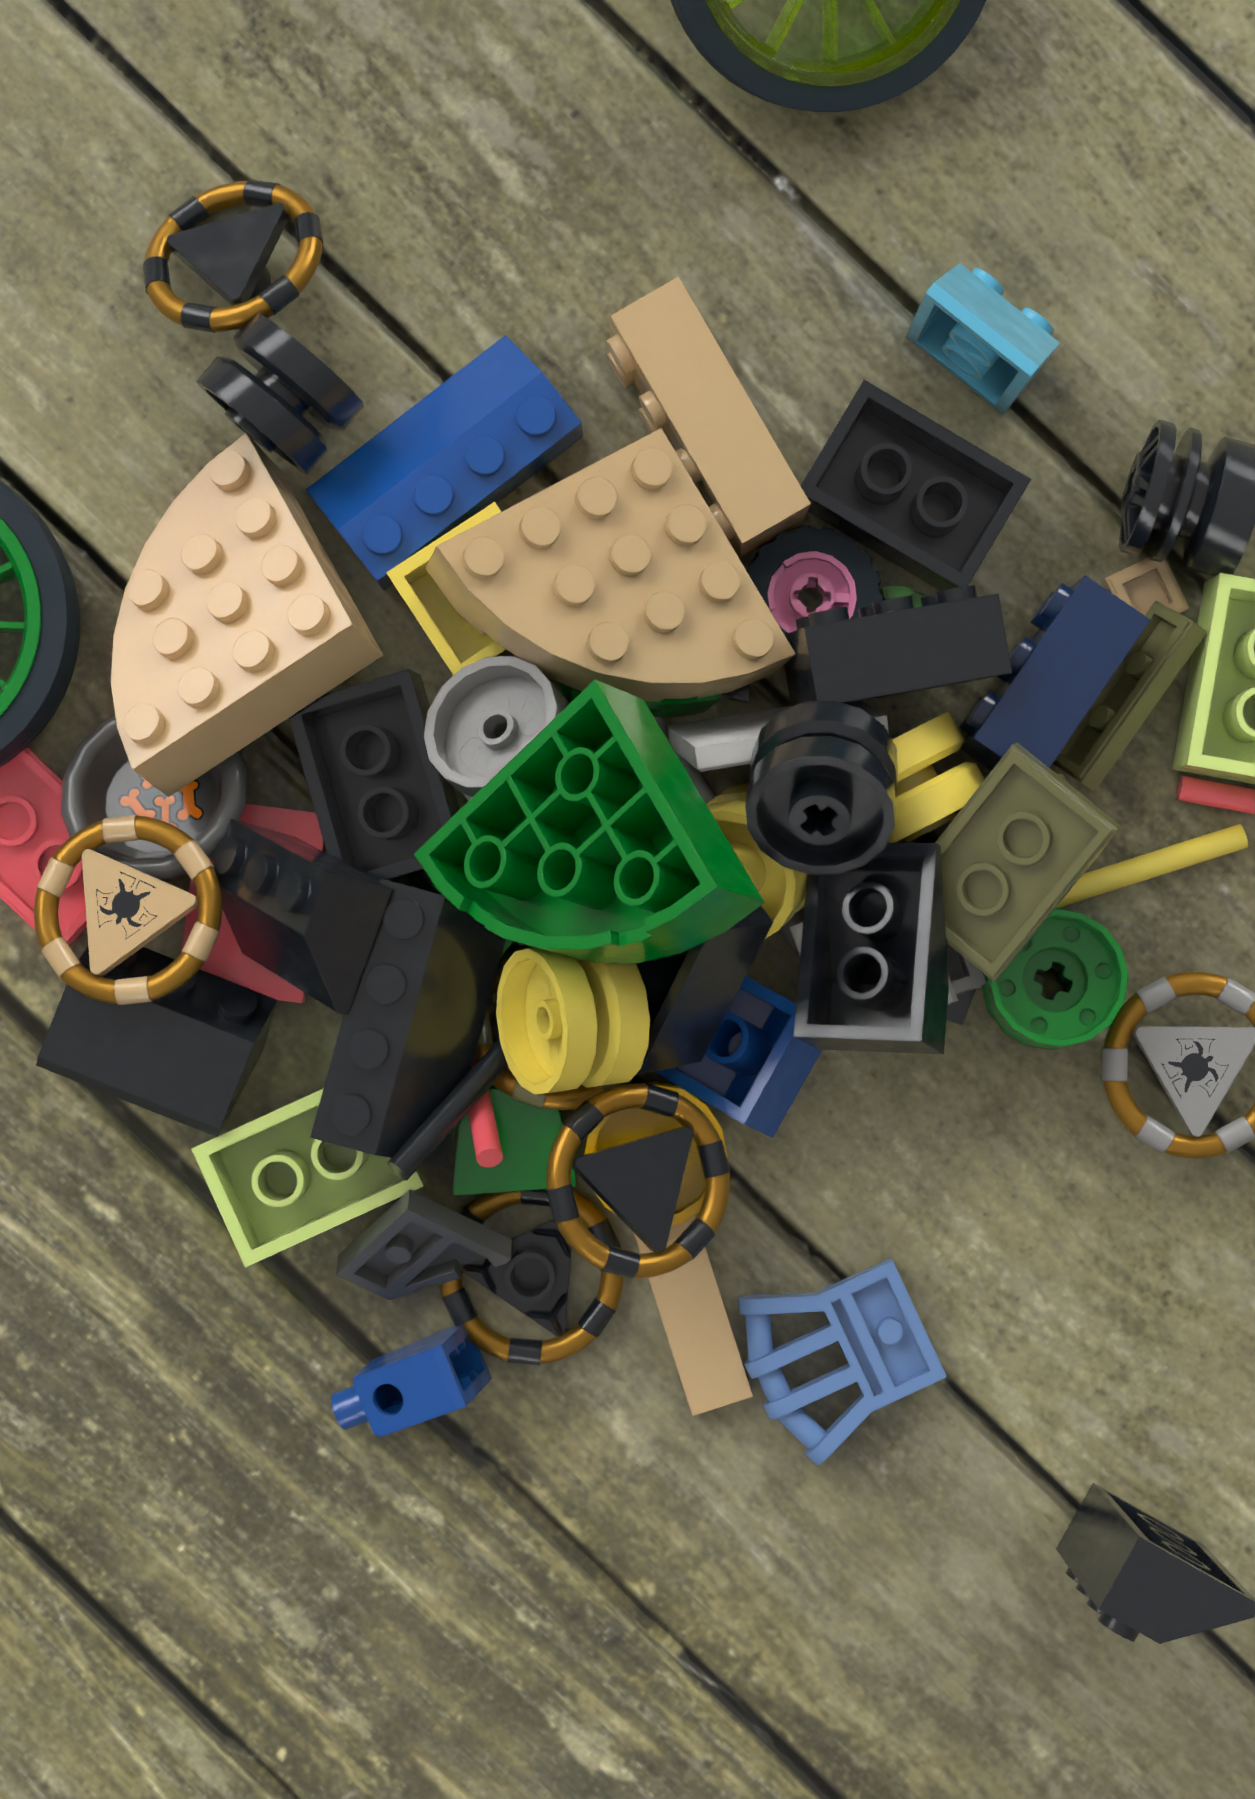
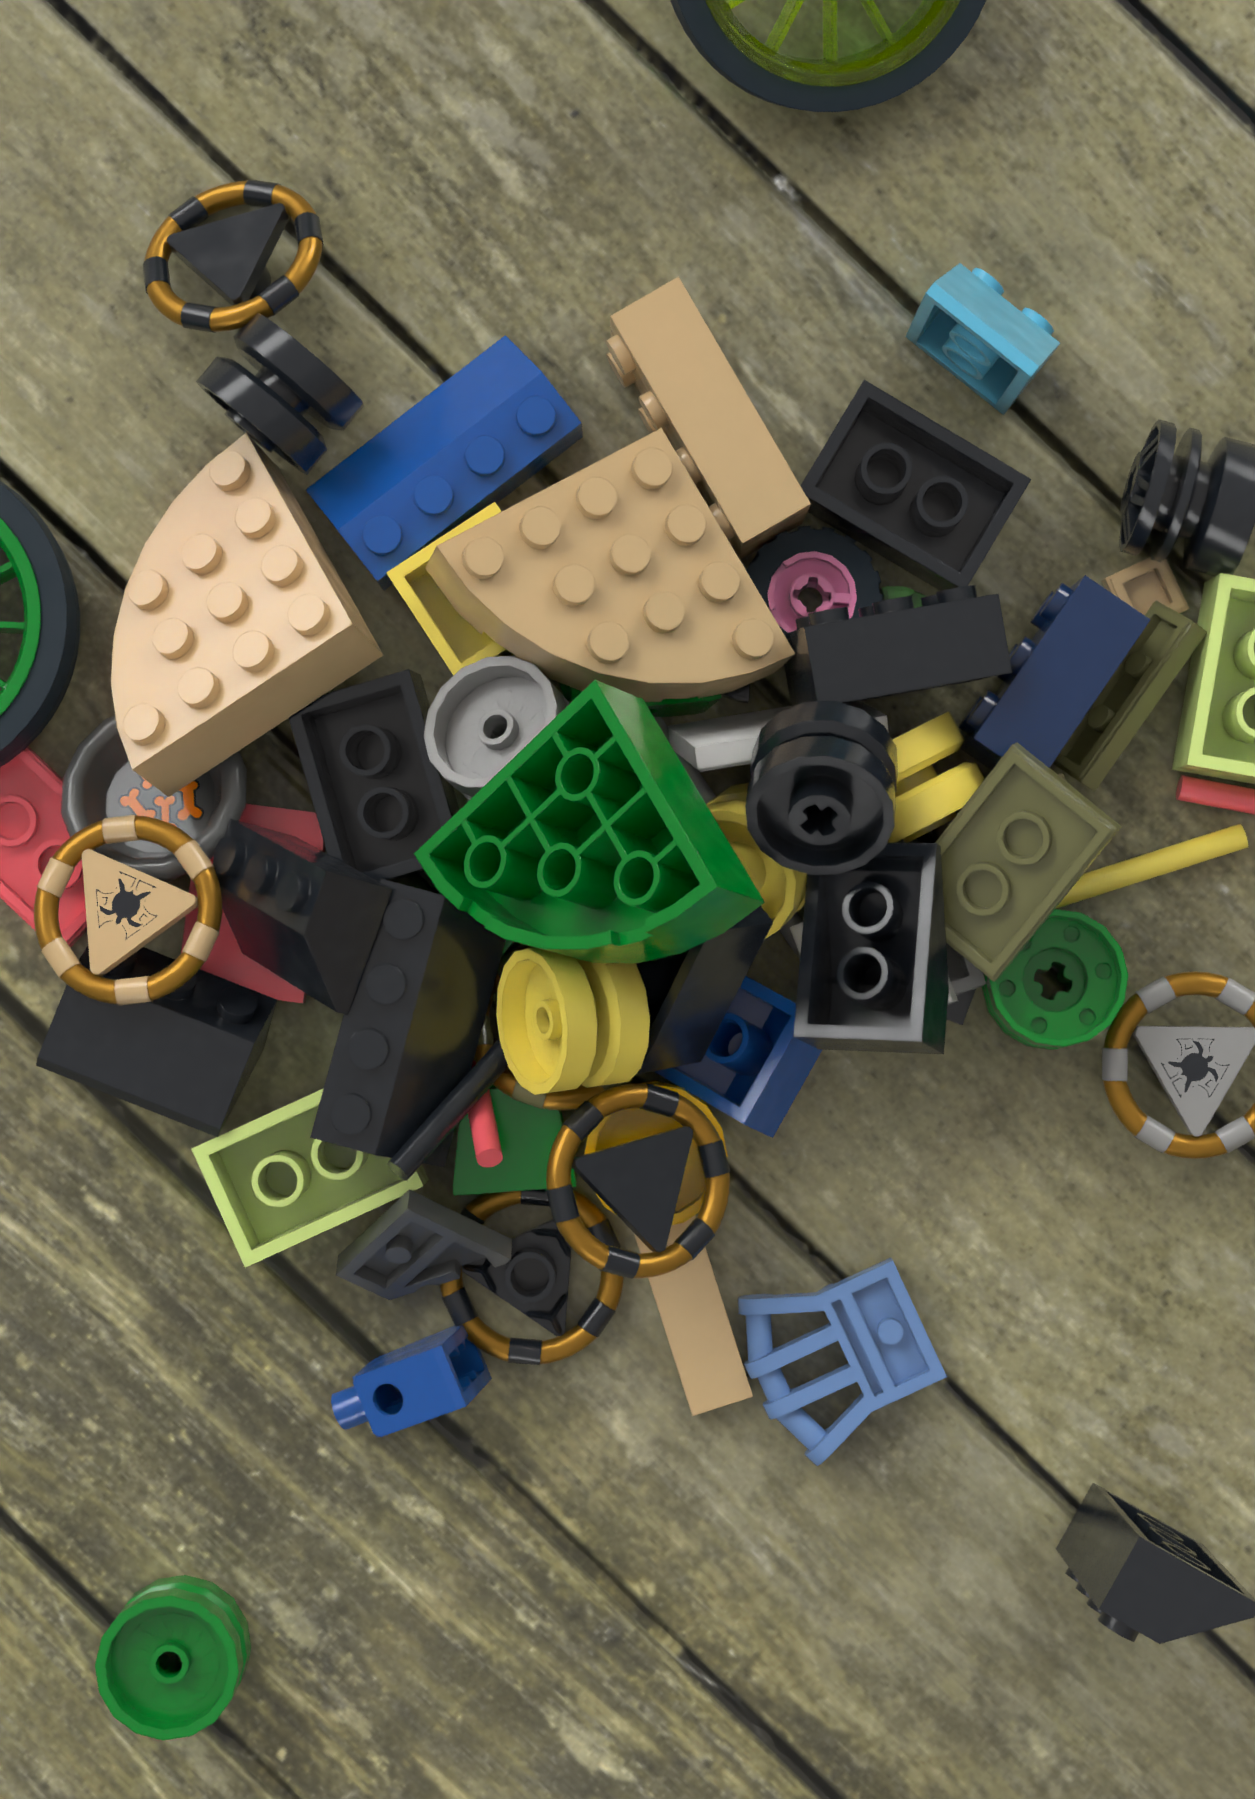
none -> green wheel [95,1575,251,1740]

